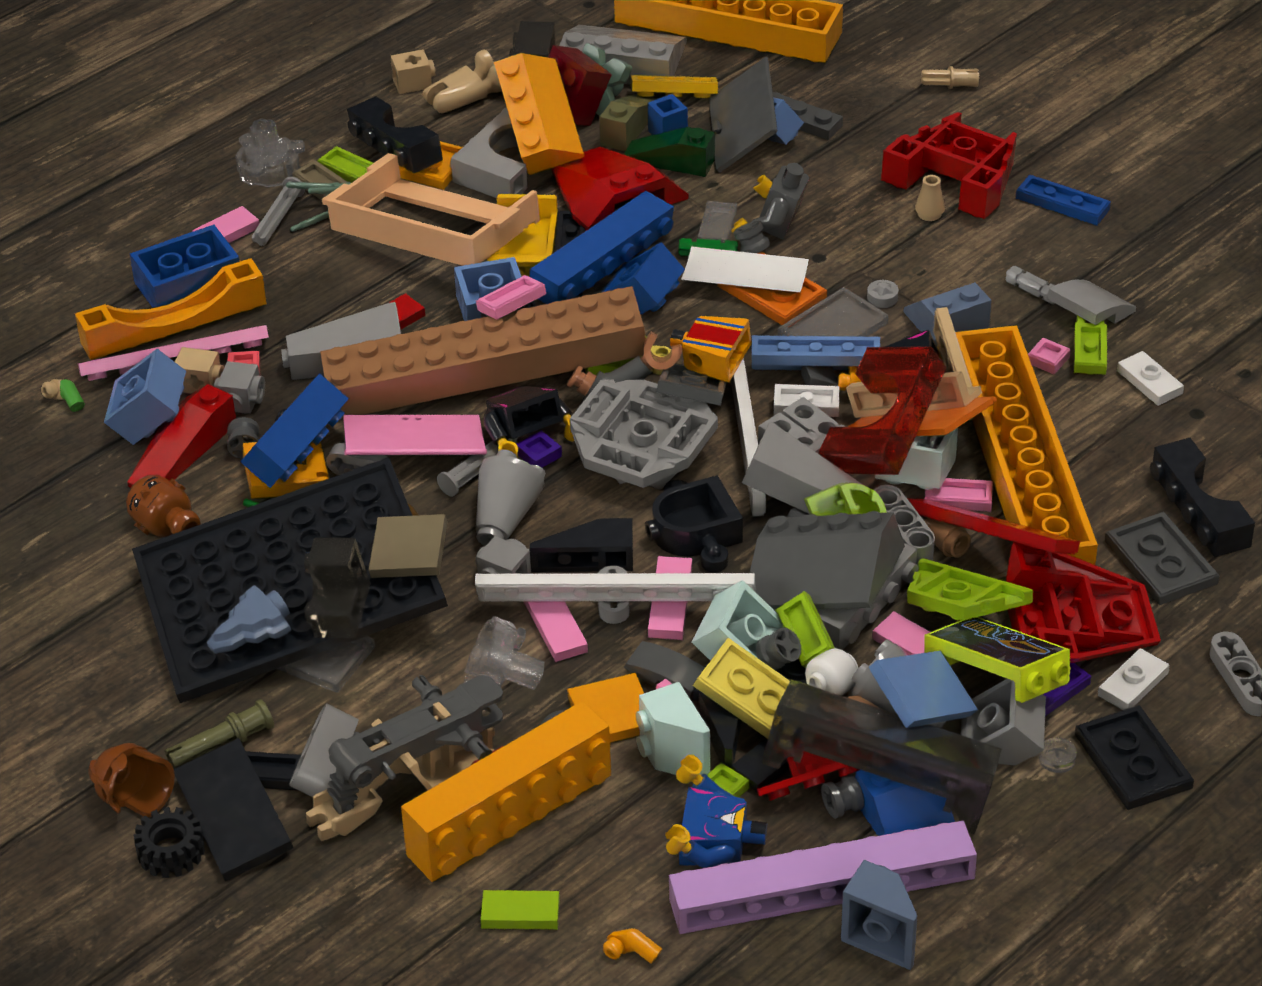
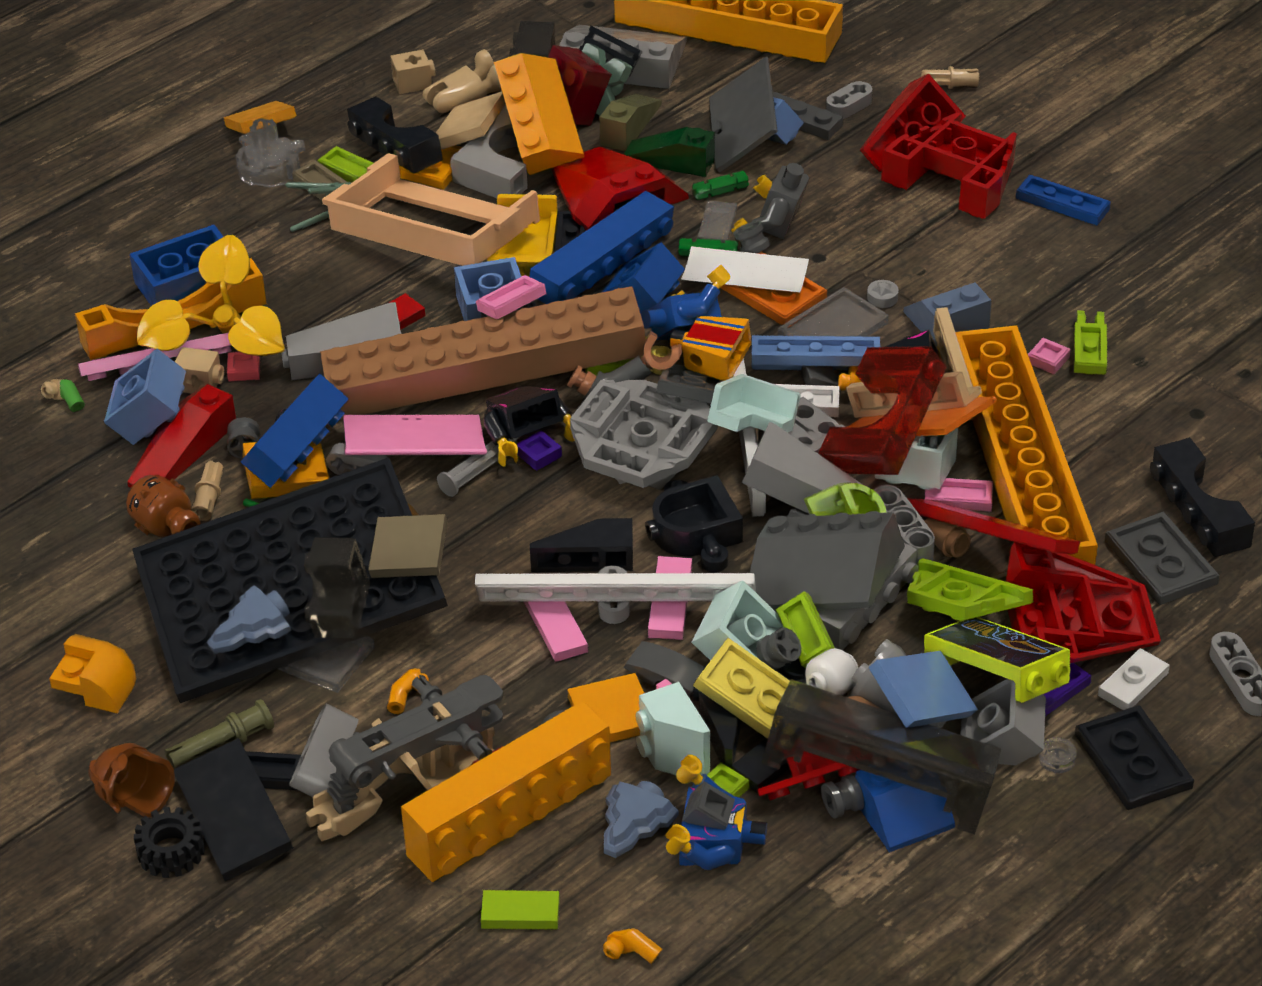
bright pink tile [192,206,260,243] -> none
light grey brick [214,361,265,414] -> none
light grey axle [252,177,305,246] -> none
clear piece [463,616,545,704] -> none
light grey brick [475,536,531,574] -> none
light grey cone [476,450,546,546] -> none
yellow plate [631,75,718,98] -> none
blue brick [648,94,688,135] -> none
lavender brick [669,820,977,934] -> none
sand blue slope [841,860,917,970] -> none
bright pink tile [872,611,930,655] -> none
tan cone [915,175,945,221] -> none
light grey axle [1005,266,1055,304] -> none
light grey slope [1048,279,1136,325] -> none
white plate [1117,351,1184,406] -> none
none -> light orange brick [49,634,136,714]
none -> yellow plant [137,235,285,356]
none -> tan axle [192,461,223,521]
none -> light orange tile [223,101,296,134]
none -> light orange arm [387,668,429,714]
none -> tan tile [436,92,506,150]
none -> black tile [579,26,642,77]
none -> sand blue rock [604,781,679,858]
none -> blue torso [641,265,730,340]
none -> dark grey slope [682,781,735,830]
none -> green axle [692,171,749,200]
none -> light aqua panel [707,374,801,433]
none -> light grey beam [826,81,872,119]
none -> red wedge [860,74,966,172]

